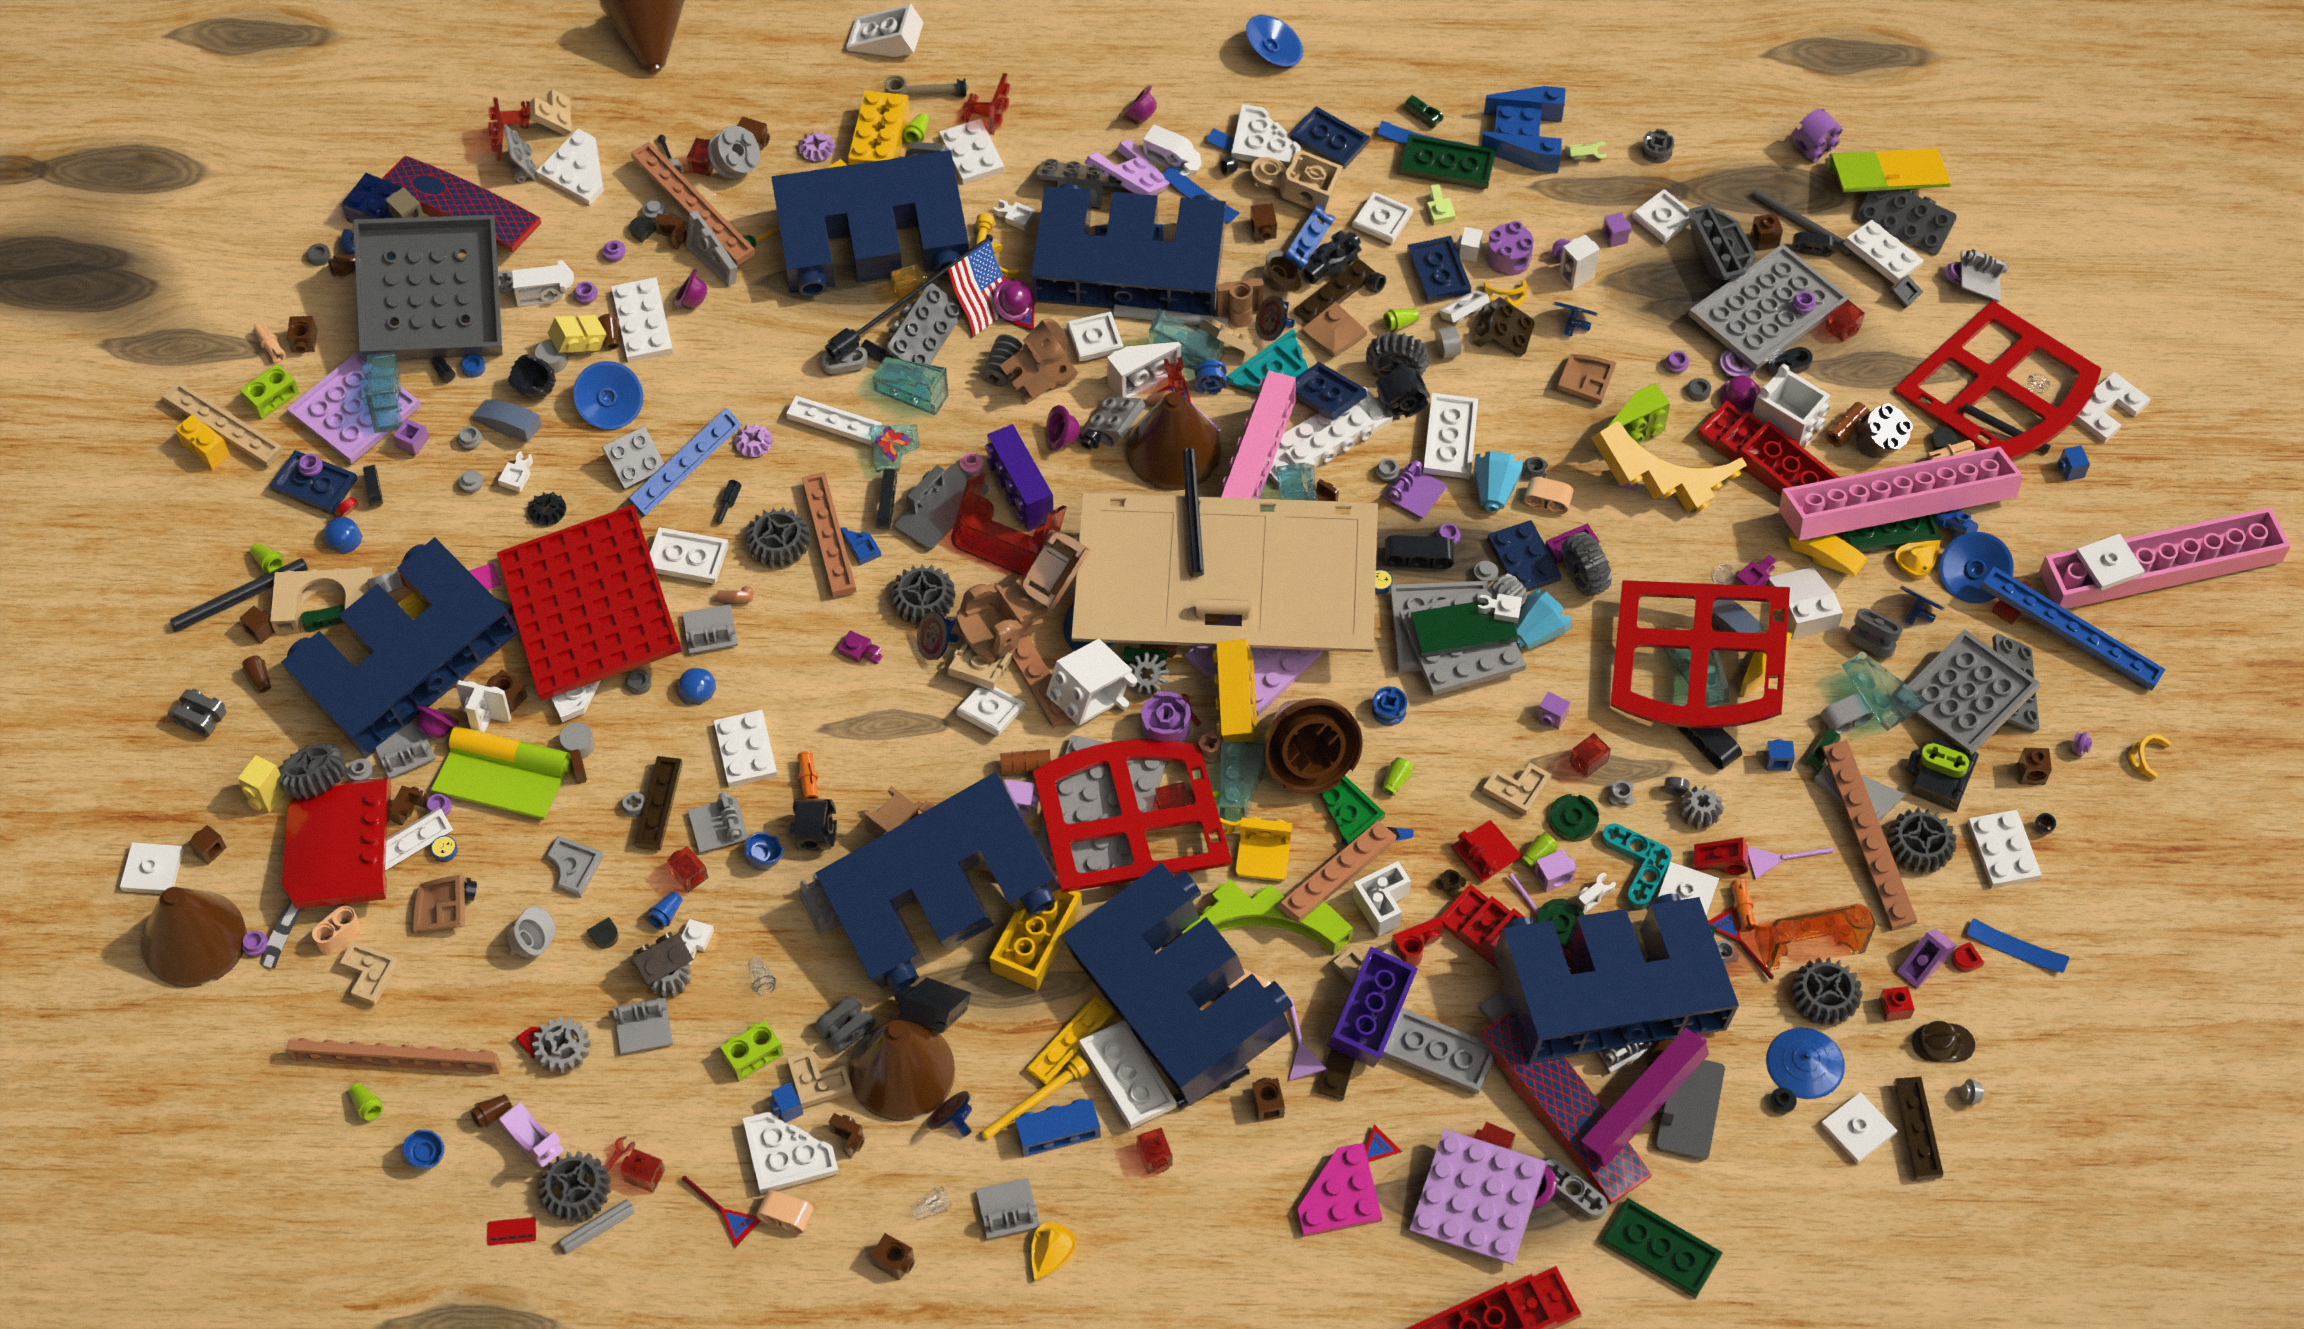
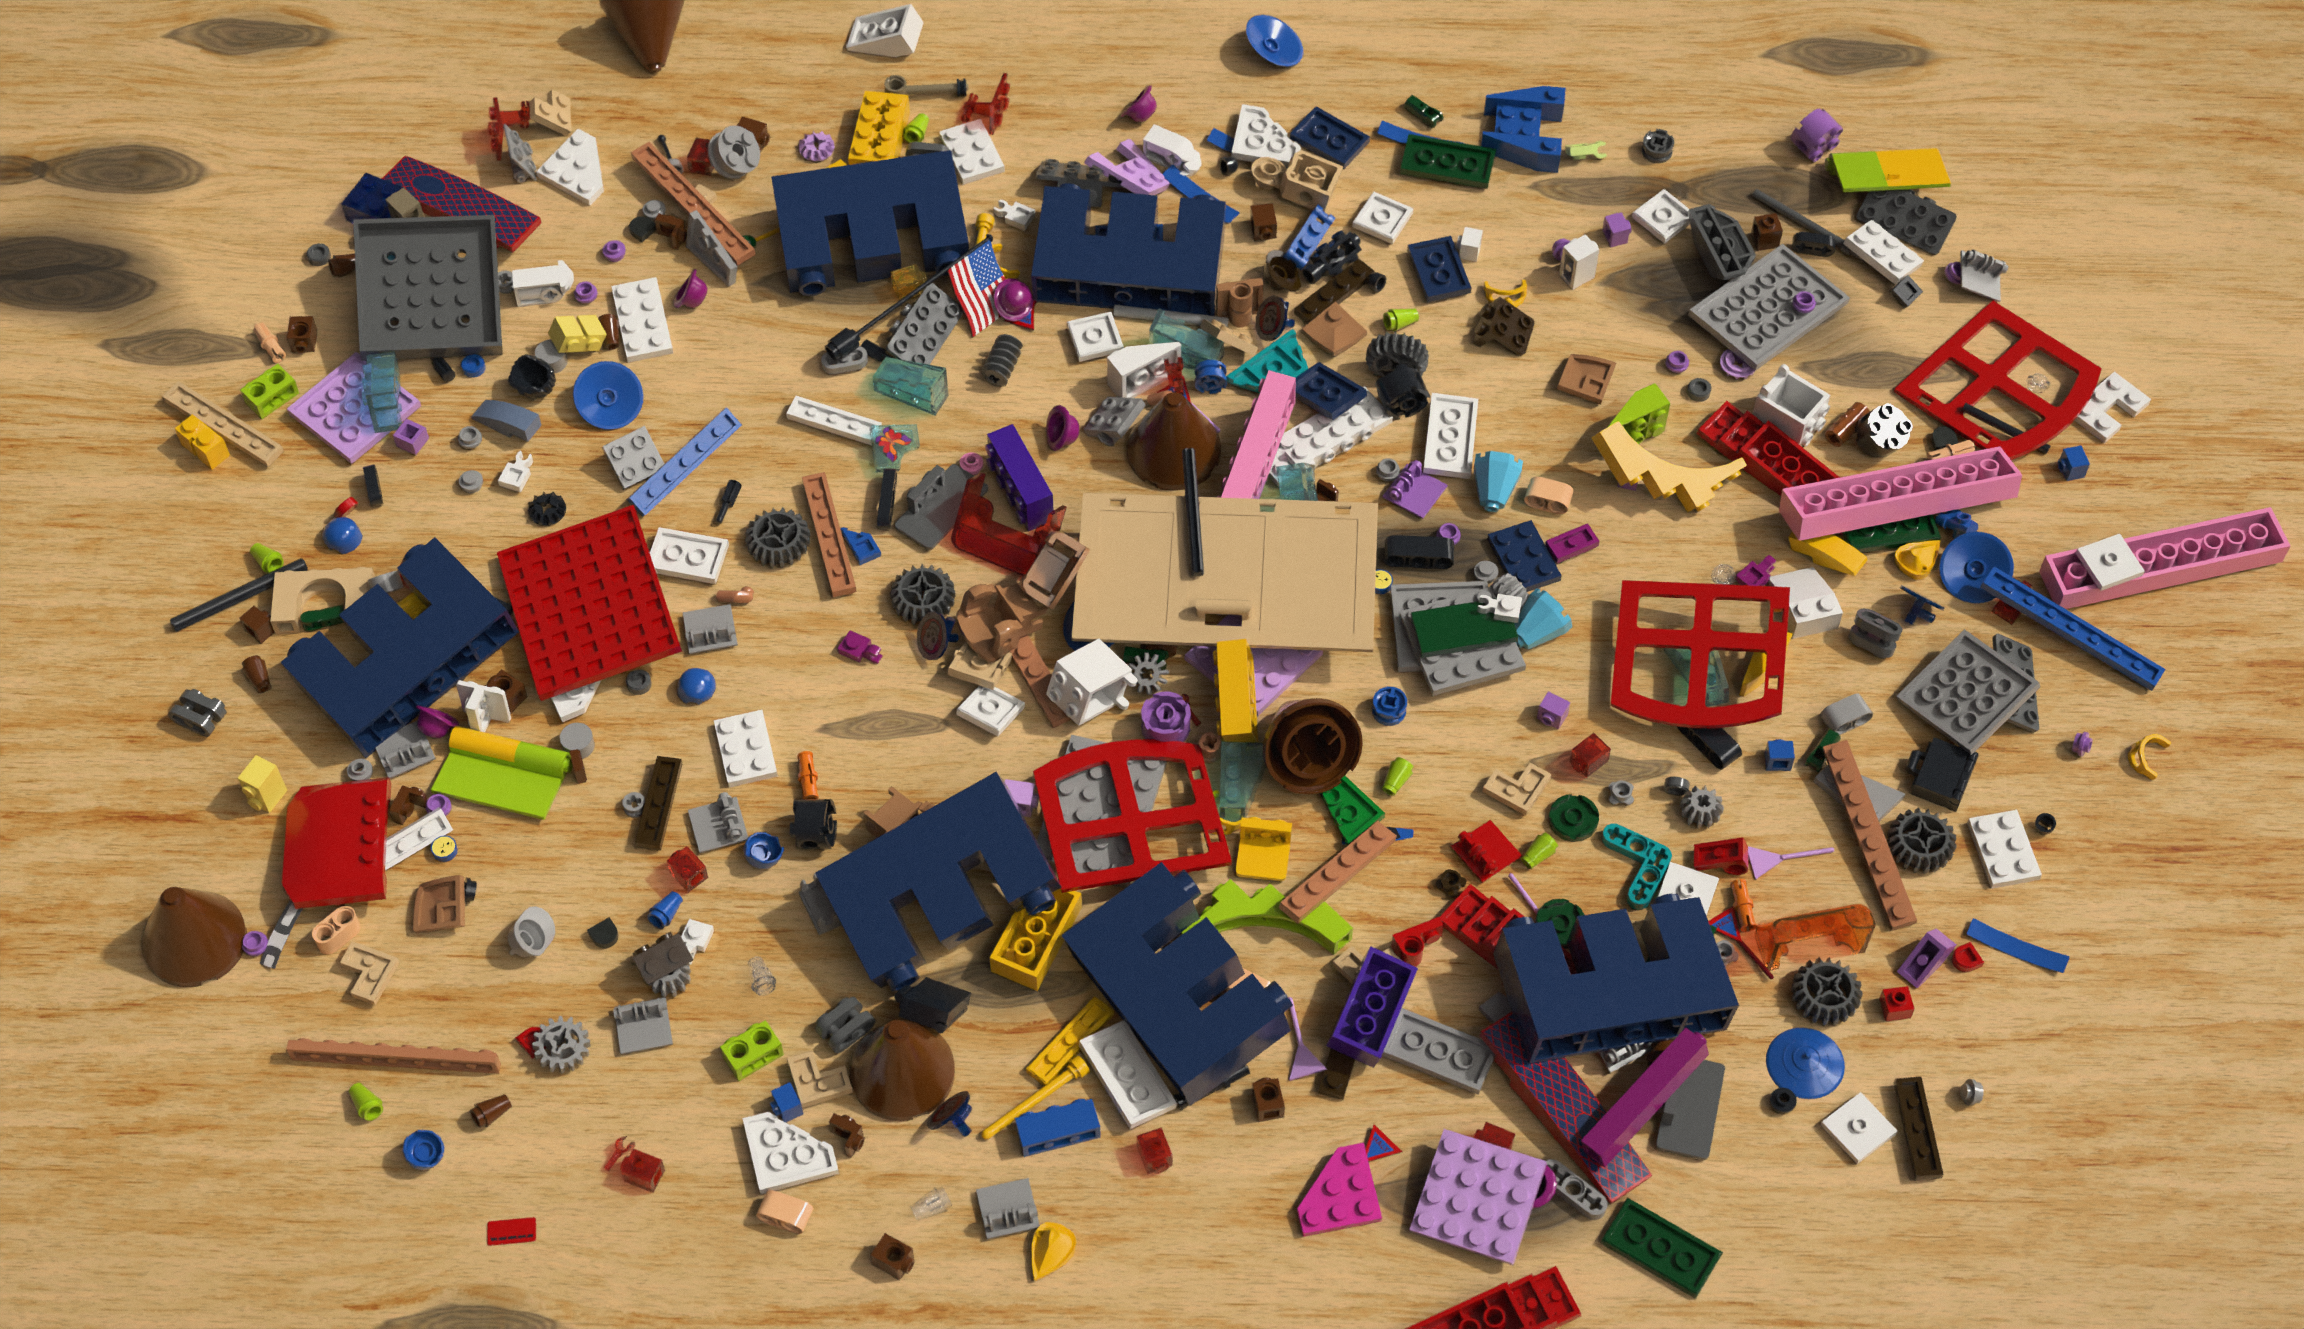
white plate [120,843,184,894] -> none
reddish brown plate [189,825,227,865] -> none
dark blue plate [270,450,358,515] -> none
dark grey gear [279,743,347,800] -> none
medium lavender plate [298,454,323,477] -> none
dark blue arm [338,229,355,255] -> none
dark pink sticker [469,563,502,590] -> none
lavender arch [496,1102,563,1167] -> none
dark grey gear [538,1150,611,1223] -> none
light grey tile [546,836,604,898] -> none
light grey axle [559,1200,634,1253] -> none
piece [682,1176,761,1248] -> none
lavender gear [734,423,772,457] -> none
medium nougat piece [999,318,1078,404] -> none
dark orange axle [1000,749,1051,776] -> none
black plate [1079,428,1101,450] -> none
clear red brick [1155,781,1194,810] -> none
white brick [1352,861,1411,937] -> none
yellowish green plate [1427,184,1456,225] -> none
light grey piece [1435,326,1461,359] -> none
white plate [1439,290,1490,323] -> none
medium lavender brick [1486,221,1534,276] -> none
dark grey plate [1523,457,1548,478] -> none
lavender brick [1534,849,1576,892] -> none
clear blue shield [1553,301,1598,336] -> none
dark grey gear [1561,532,1612,597] -> none
white plate [1576,872,1616,914] -> none
sand blue slope [1712,600,1764,633] -> none
magenta hat [1720,375,1761,414] -> none
black plate [1767,347,1813,376] -> none
clear red brick [1825,300,1865,342] -> none
clear light blue wedge [1842,651,1929,731] -> none
dark brown piece [1912,1020,1975,1062] -> none
lime beam [1921,743,1969,778] -> none
reddish brown brick [2018,748,2052,785] -> none

